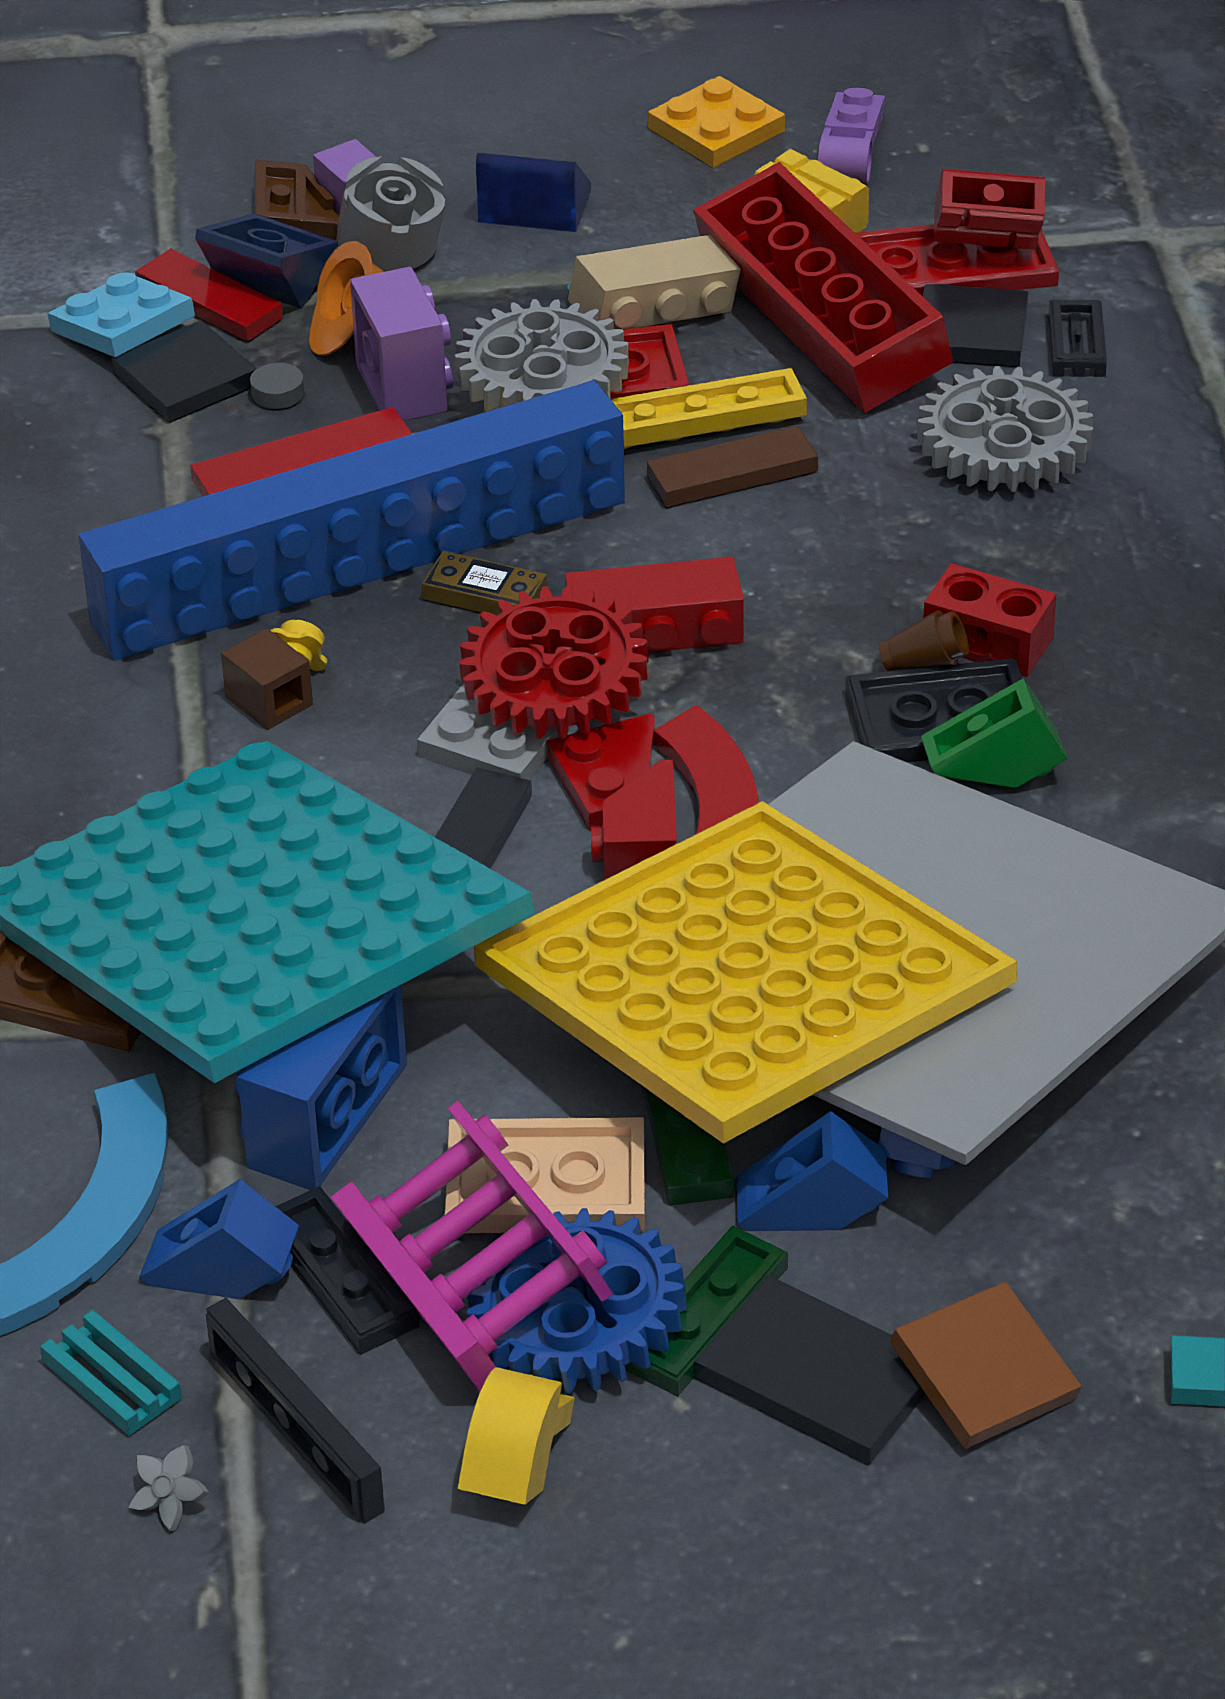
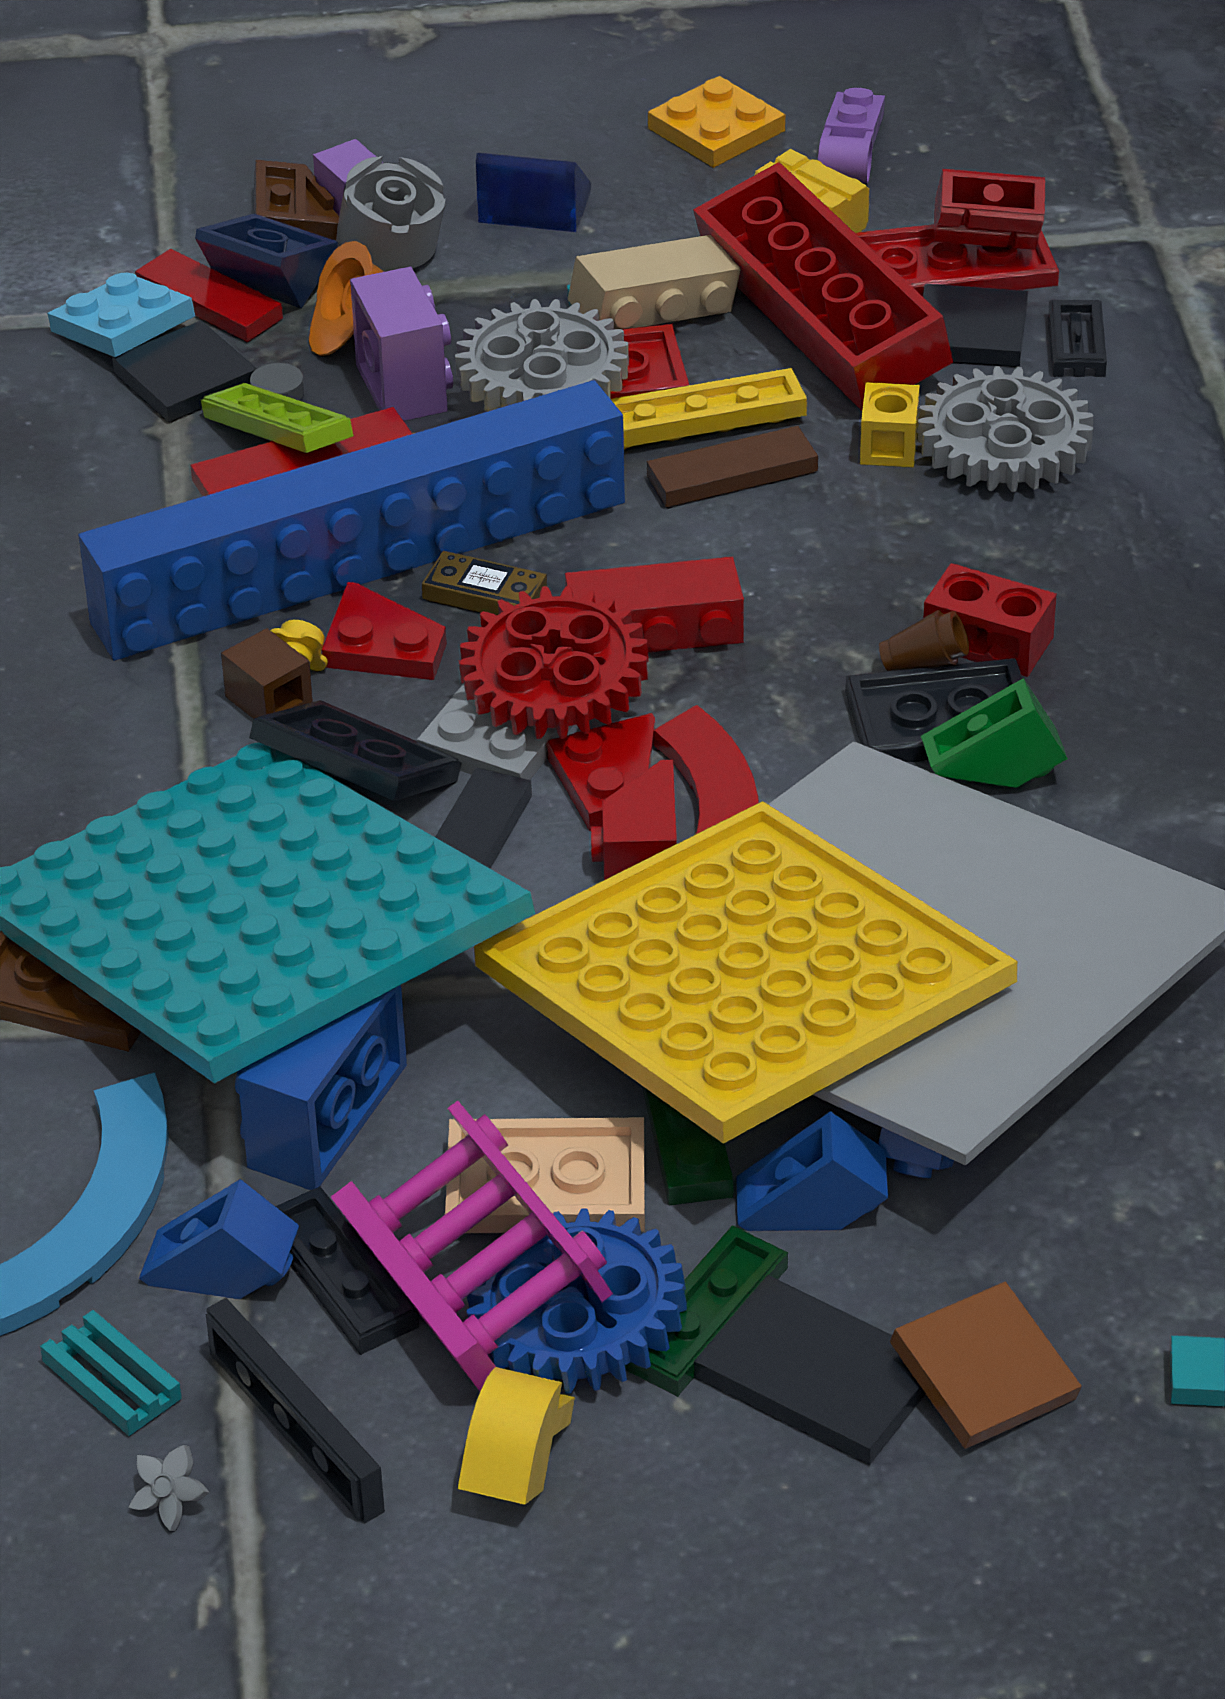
none -> lime tile [201,383,354,453]
none -> black tile [249,700,462,801]
none -> red wing [322,582,447,680]
none -> yellow brick [860,382,920,467]

